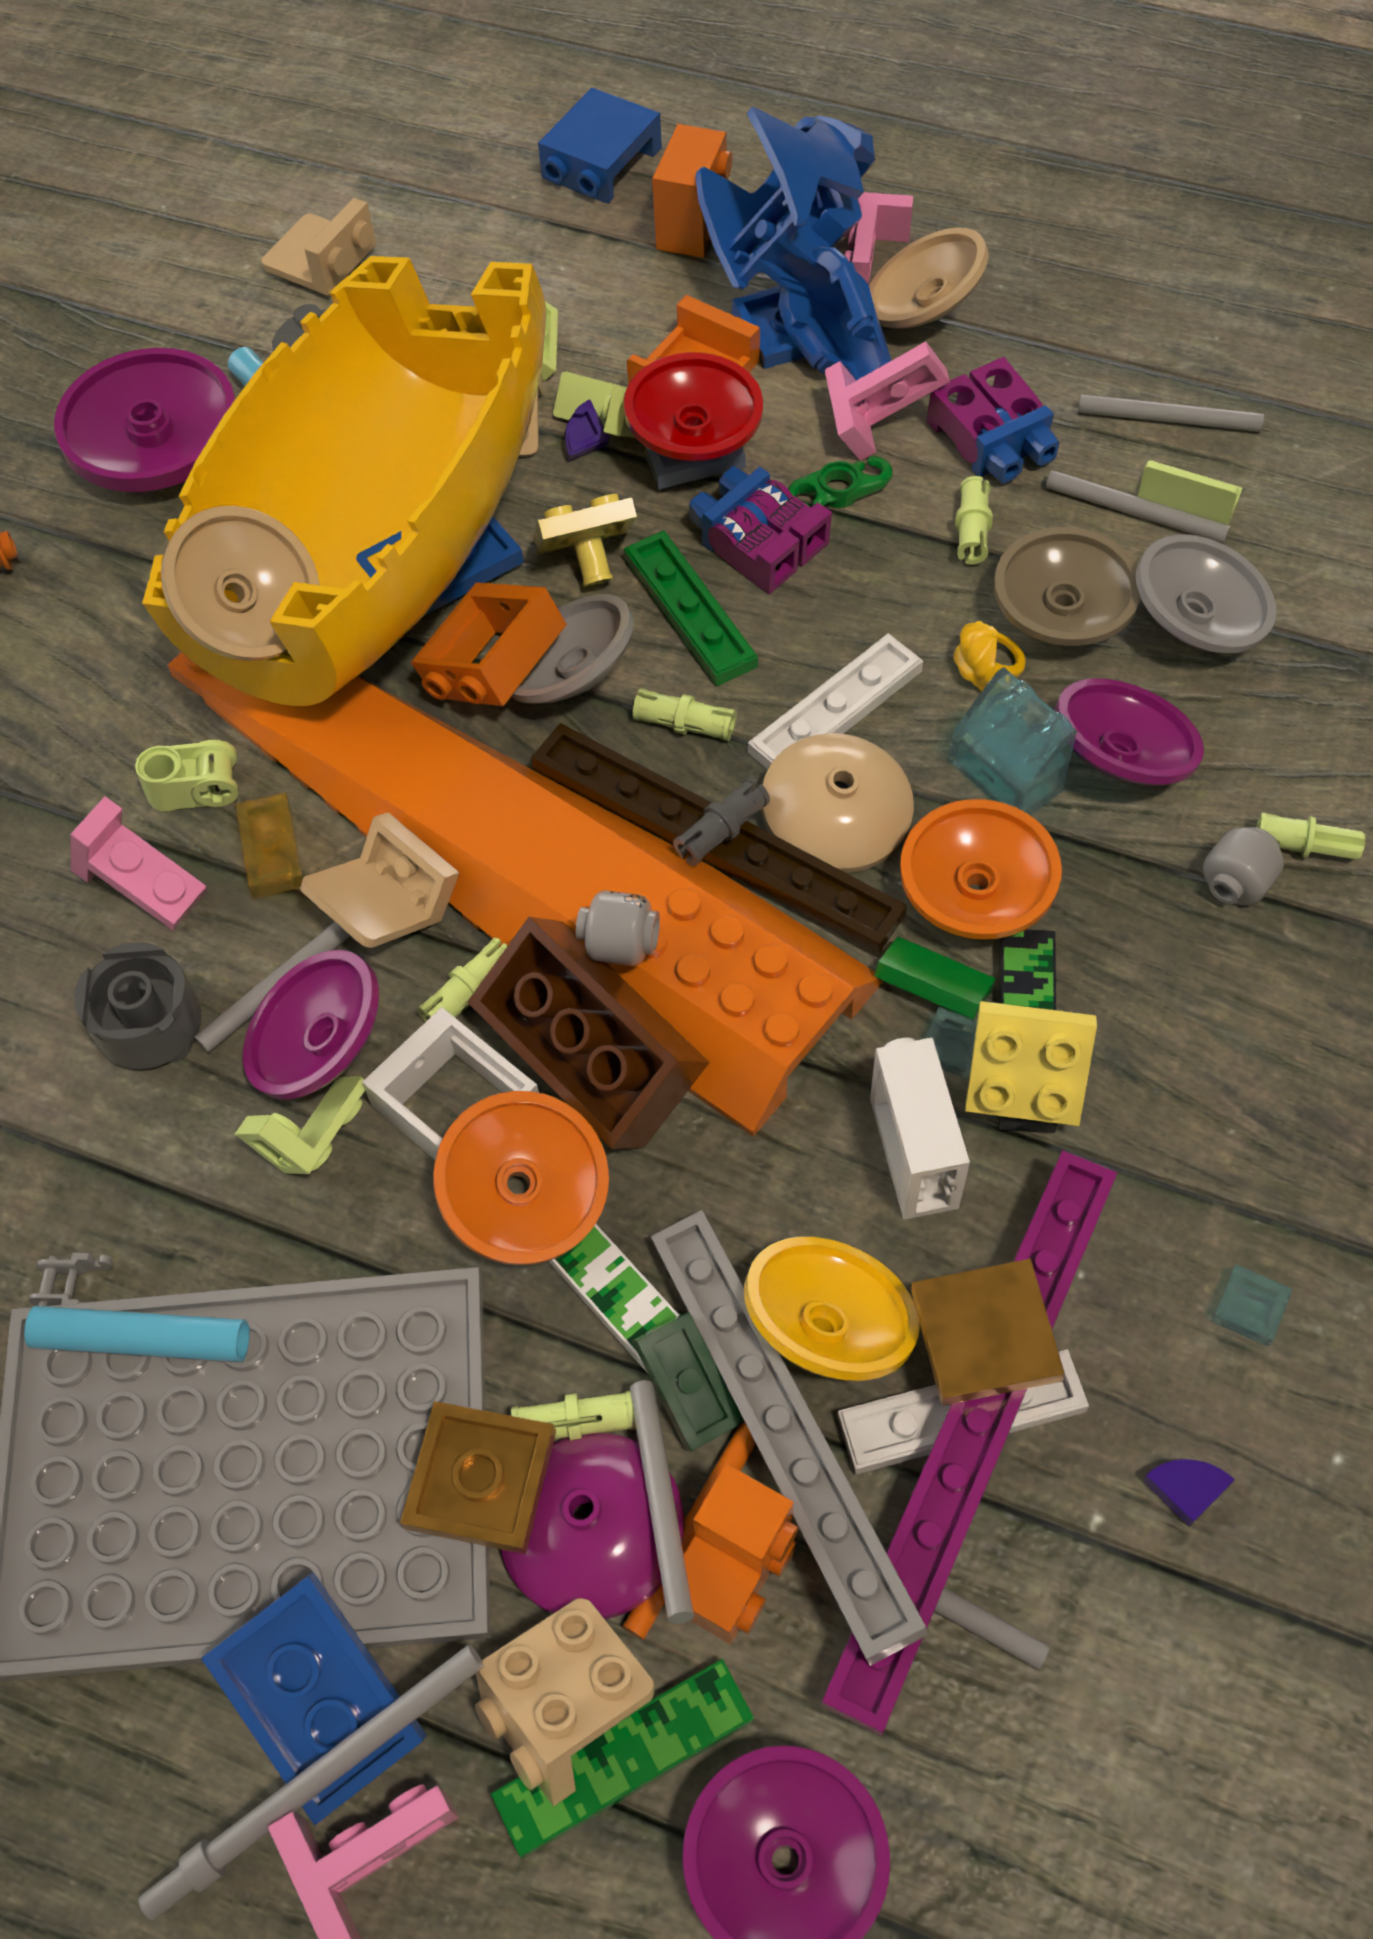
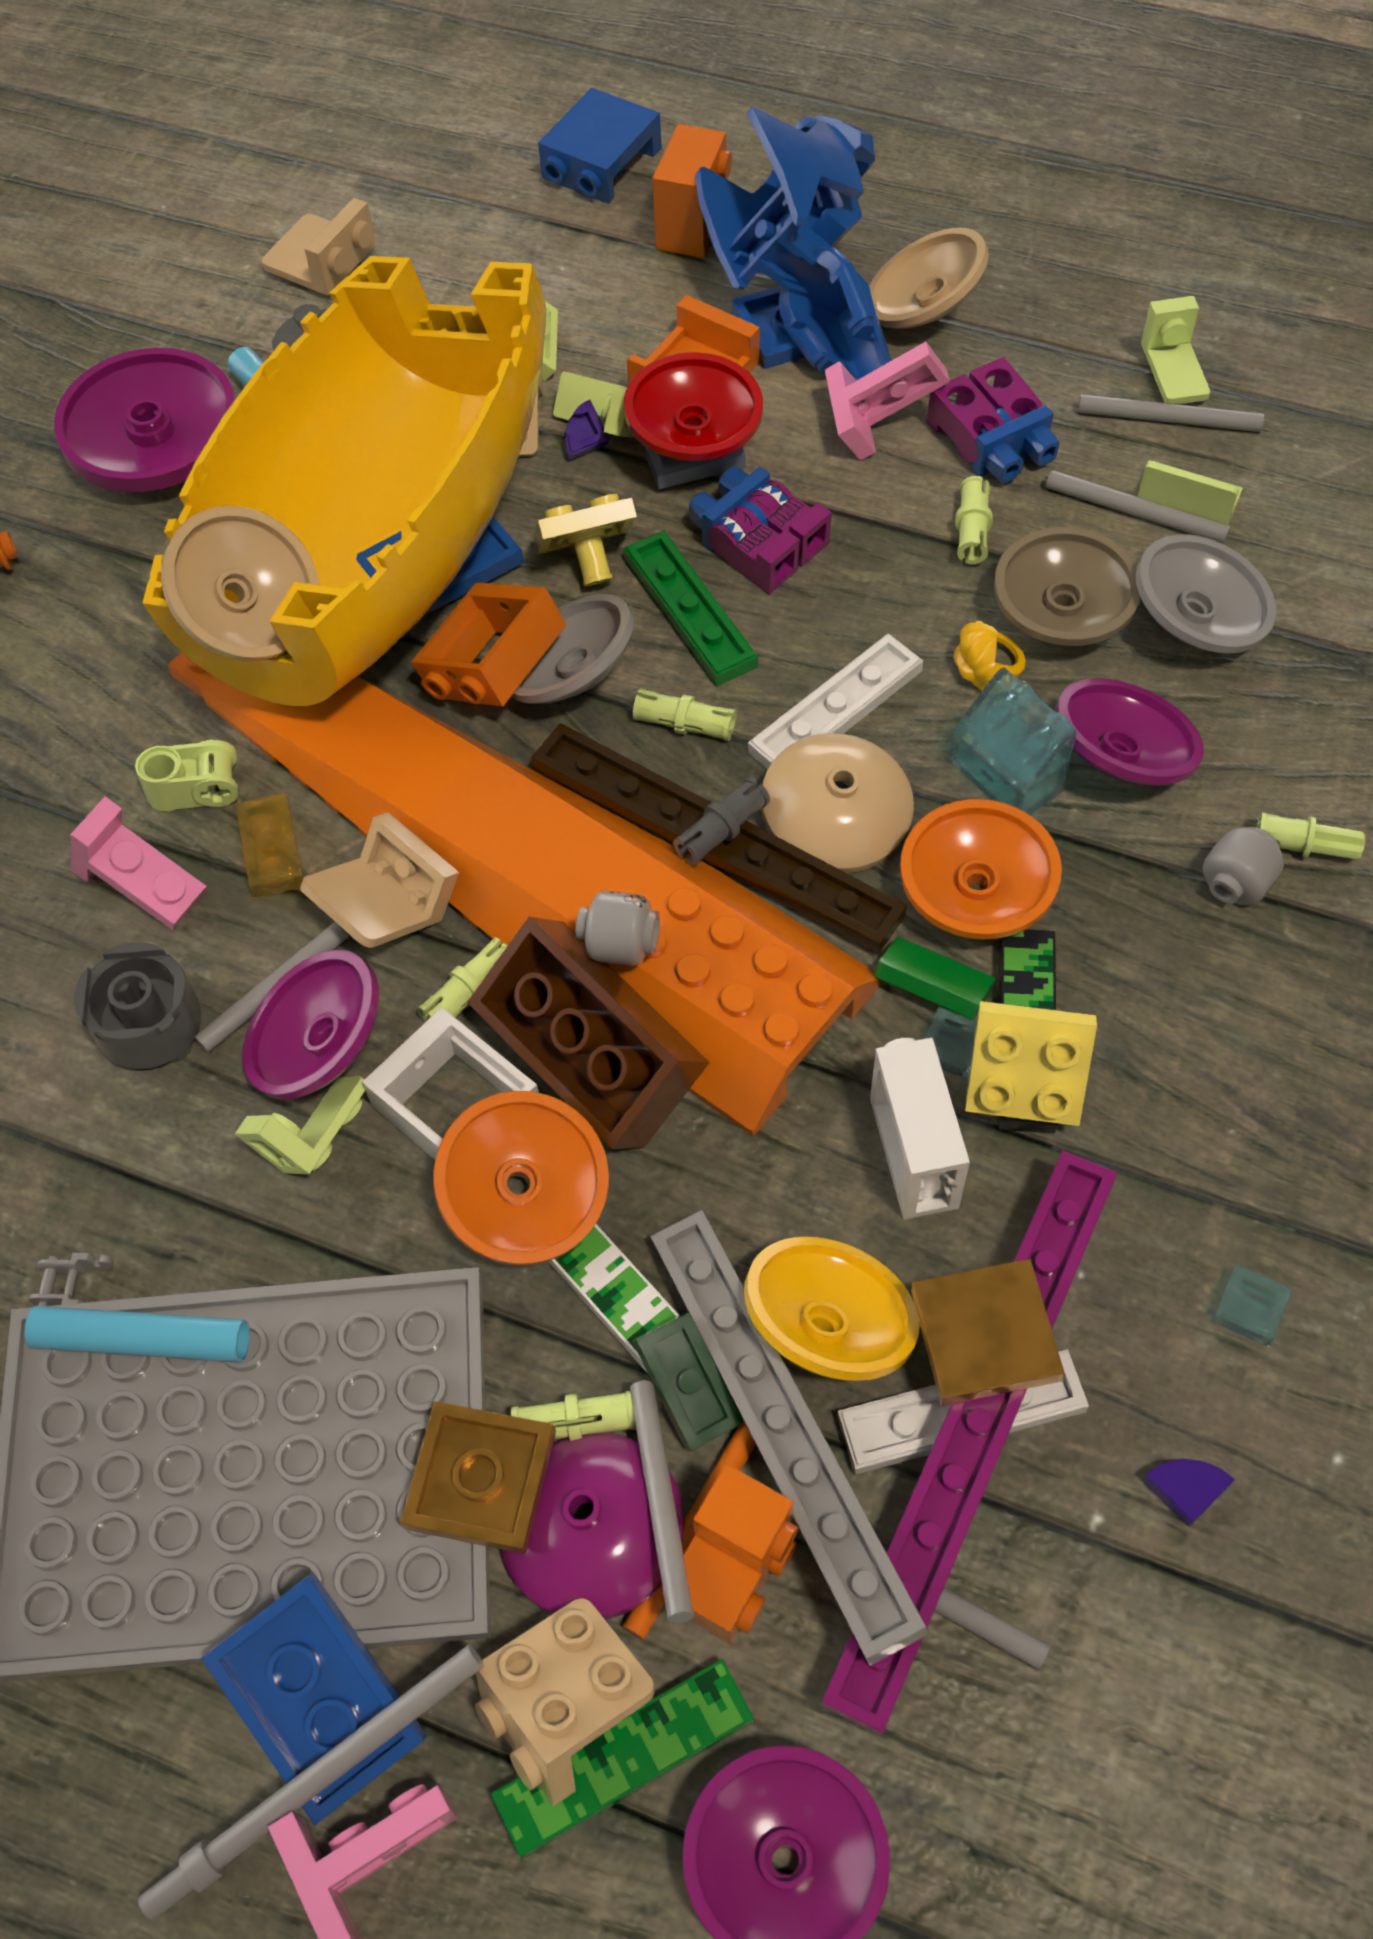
green piece [788,456,893,508] -> none
bright pink bracket [844,192,913,285] -> none
none -> yellowish green bracket [1141,296,1210,404]

